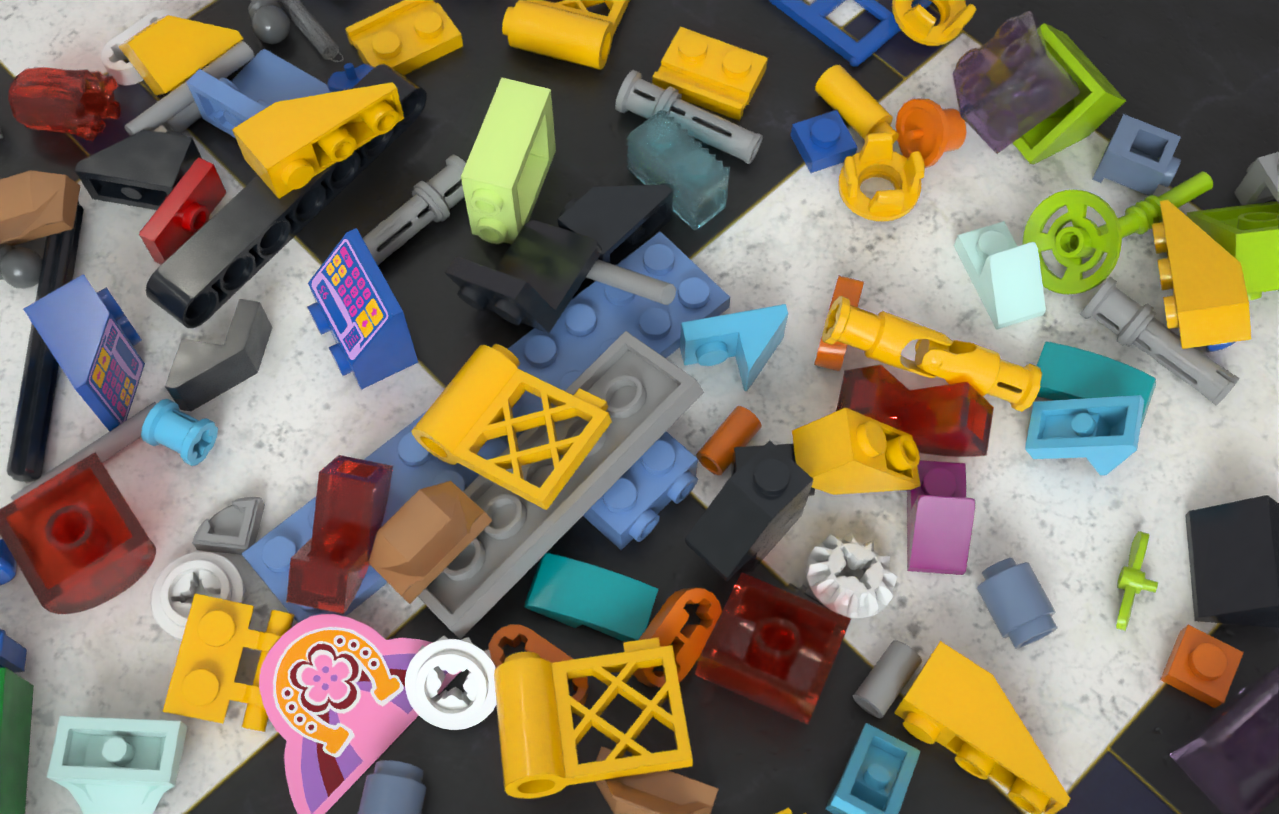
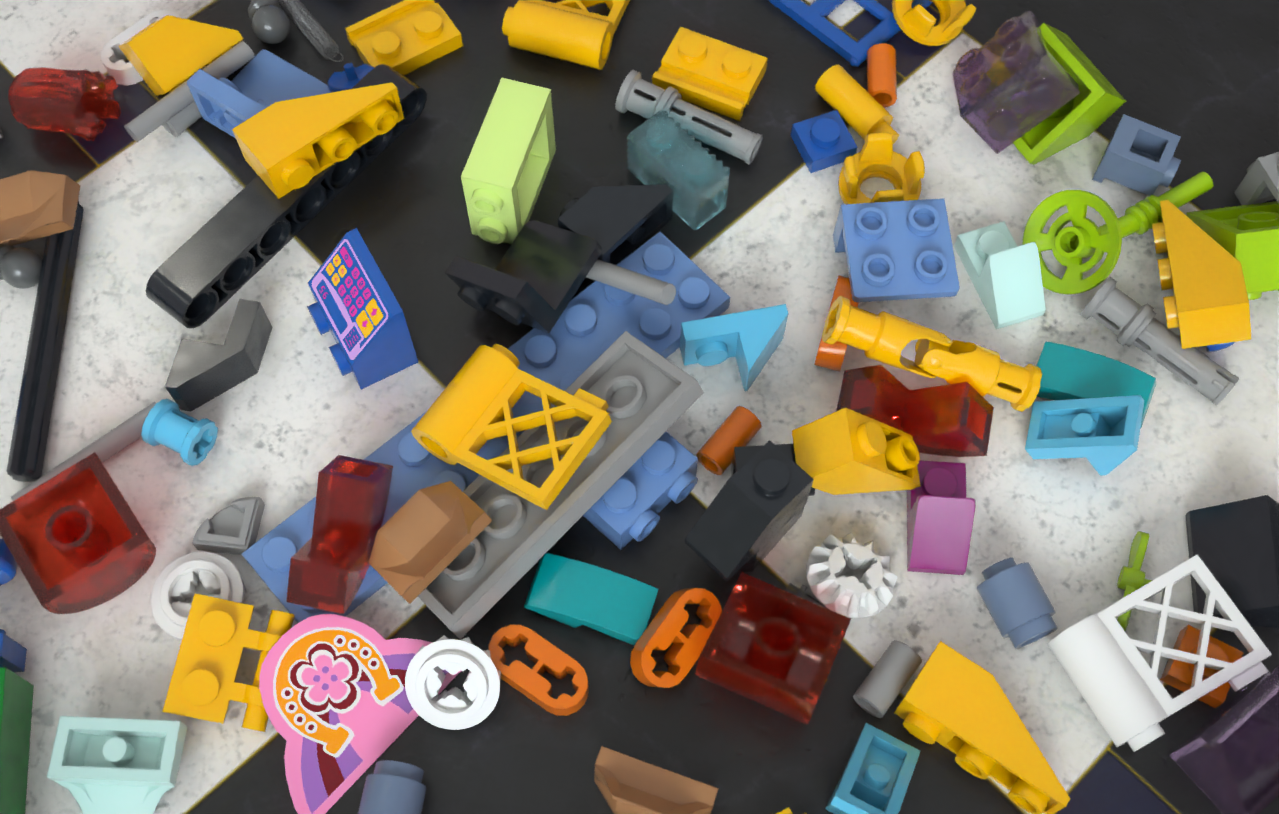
slope [23,274,145,432] -> none
black slope [75,129,202,210] -> none
red plate [139,158,227,265] -> none
light grey pin [363,154,466,265] -> none
yellow piece [494,637,693,799] -> none
orange piece [896,98,966,168] -> none
none -> medium blue bracket [833,198,960,302]
none -> orange piece [867,43,897,108]
none -> white piece [1047,555,1272,752]

